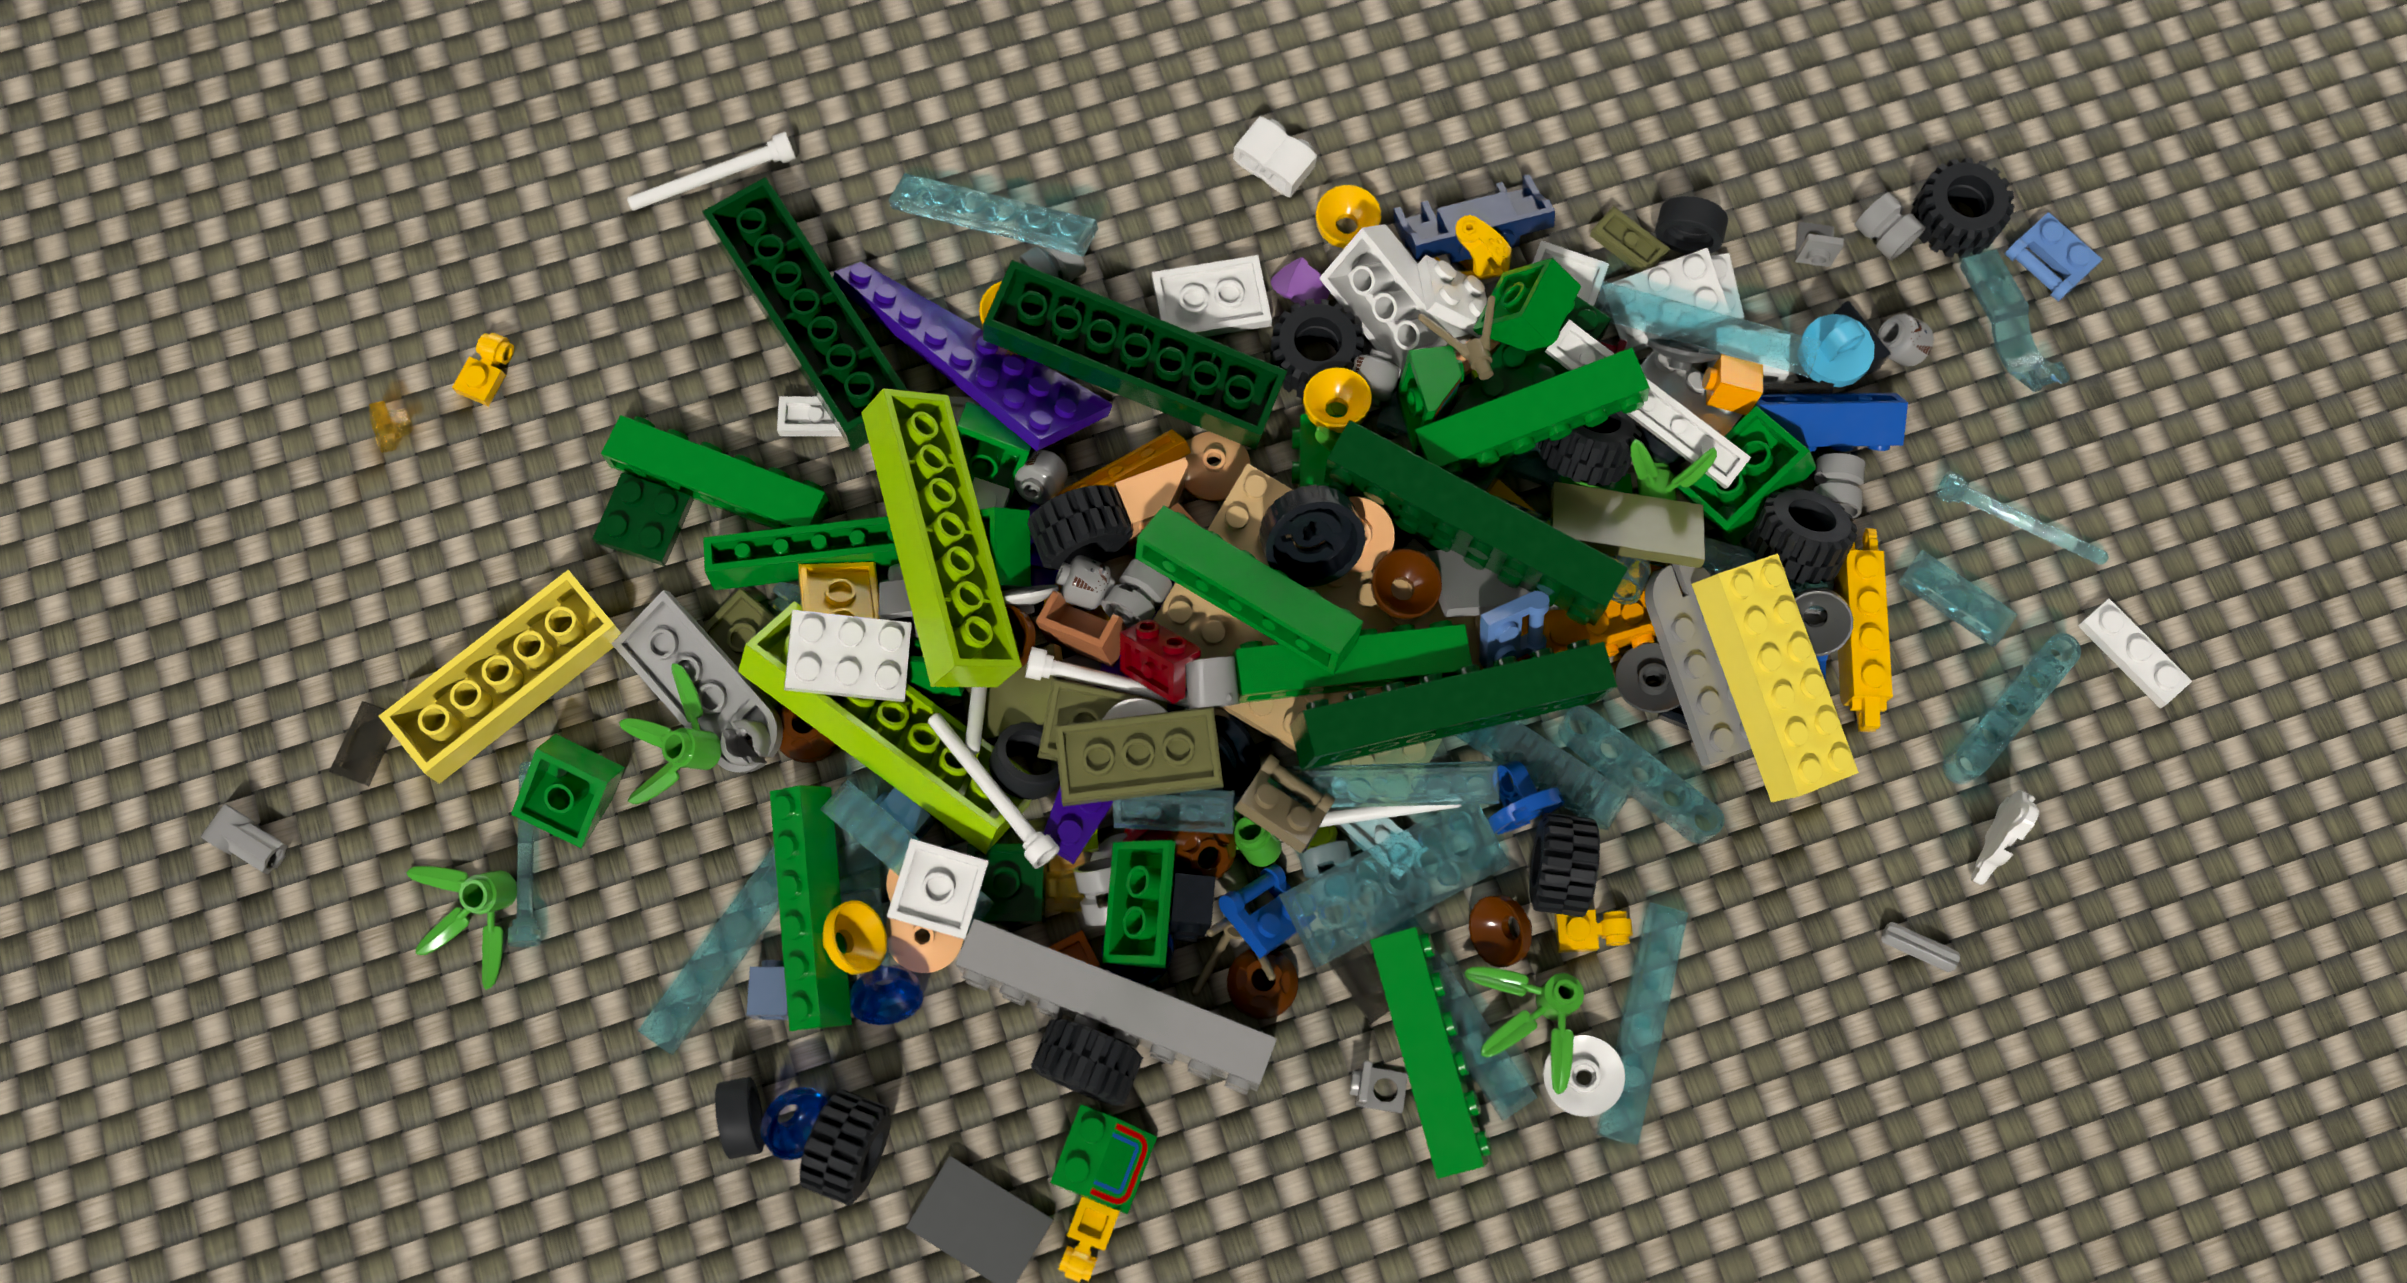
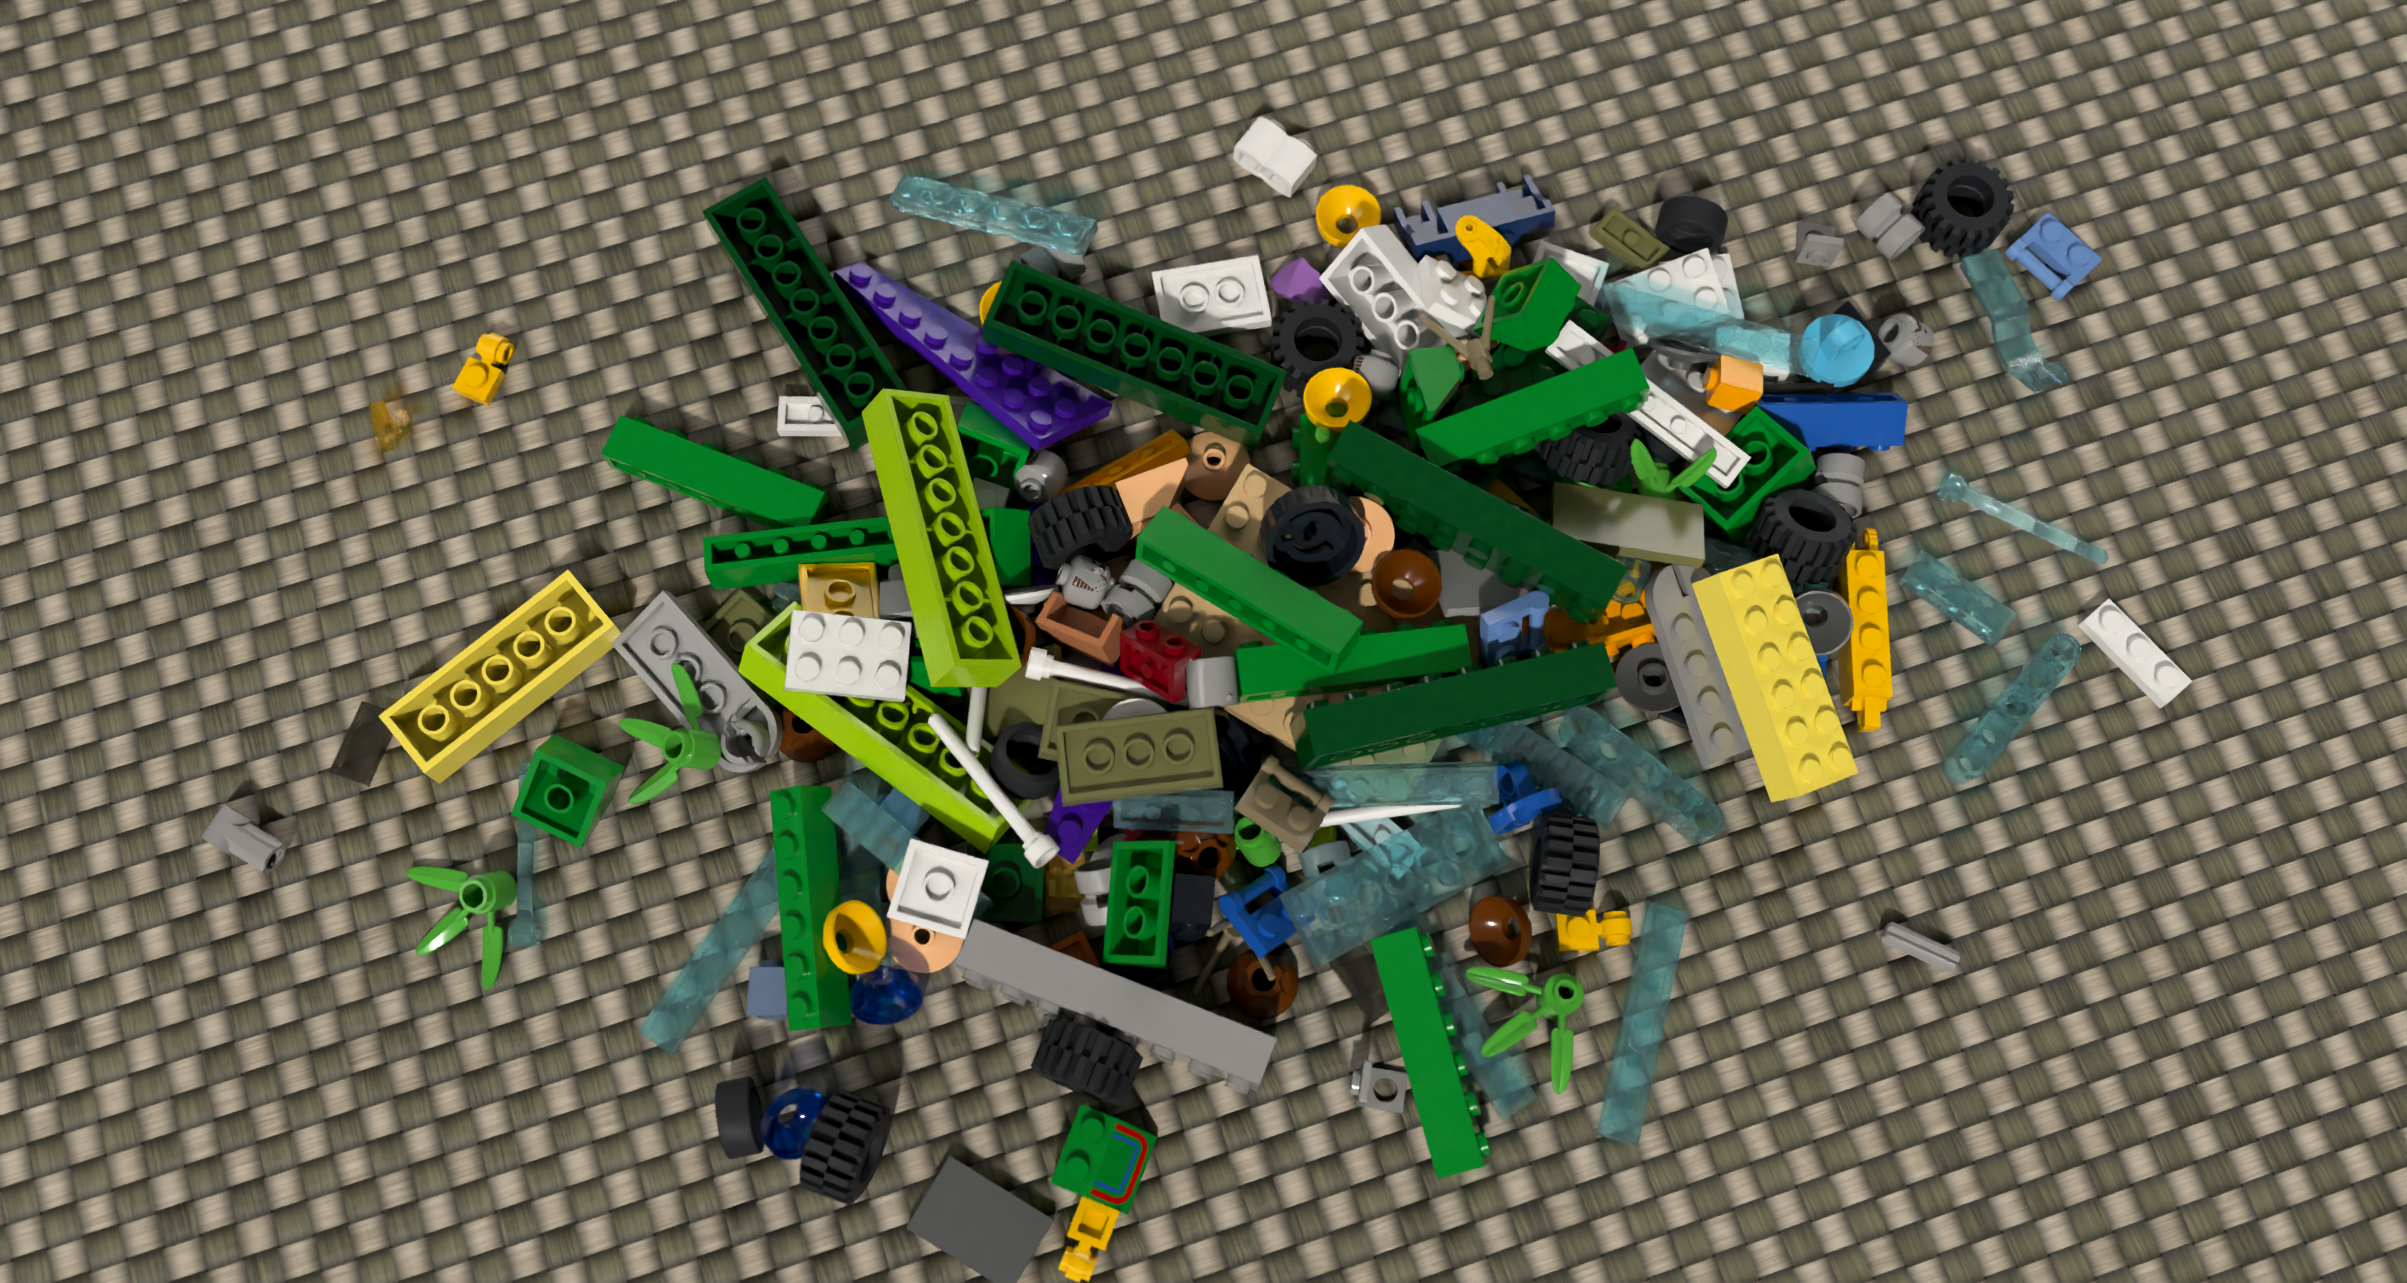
dark green plate [592,473,694,567] -> none
white piece [627,132,796,211] -> none
white dish [1543,1035,1625,1117] -> none
white tile [1971,790,2039,885] -> none

